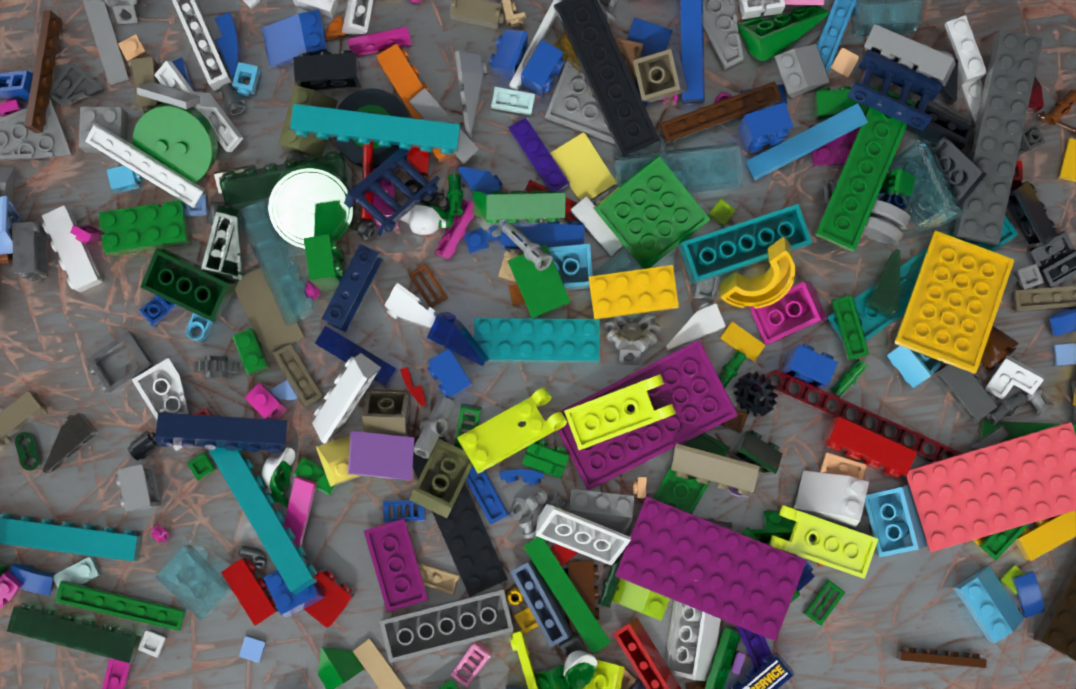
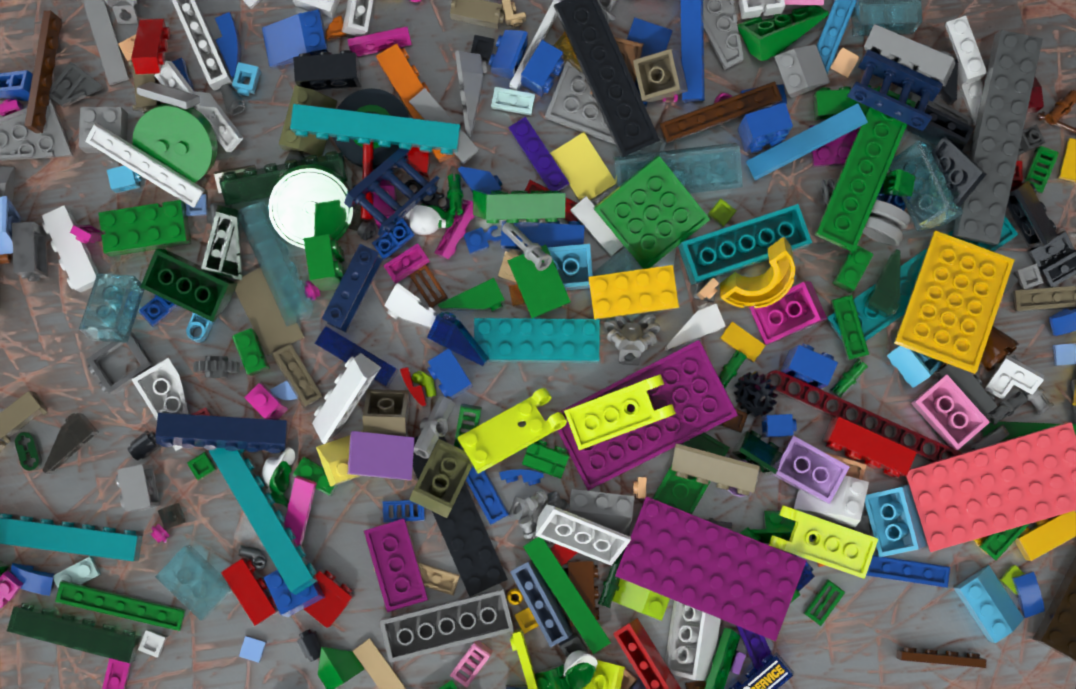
none -> clear light blue brick [79,273,145,343]
none -> red brick [131,19,170,74]
none -> clear smoke plate [158,503,187,530]
none -> black brick [297,629,324,662]
none -> blue slope [372,218,415,260]
none -> dark pink plate [383,243,430,284]
none -> lime arm [412,371,437,398]
none -> green slope [438,278,505,312]
none -> black plate [471,35,495,60]
none -> light nougat plate [696,278,719,300]
none -> blue brick [761,414,797,438]
none -> lavender slope [773,436,850,504]
none -> green brick [832,245,874,293]
none -> blue tile [866,555,950,588]
none -> bright pink slope [911,375,990,450]
none -> green slope [1024,146,1059,193]

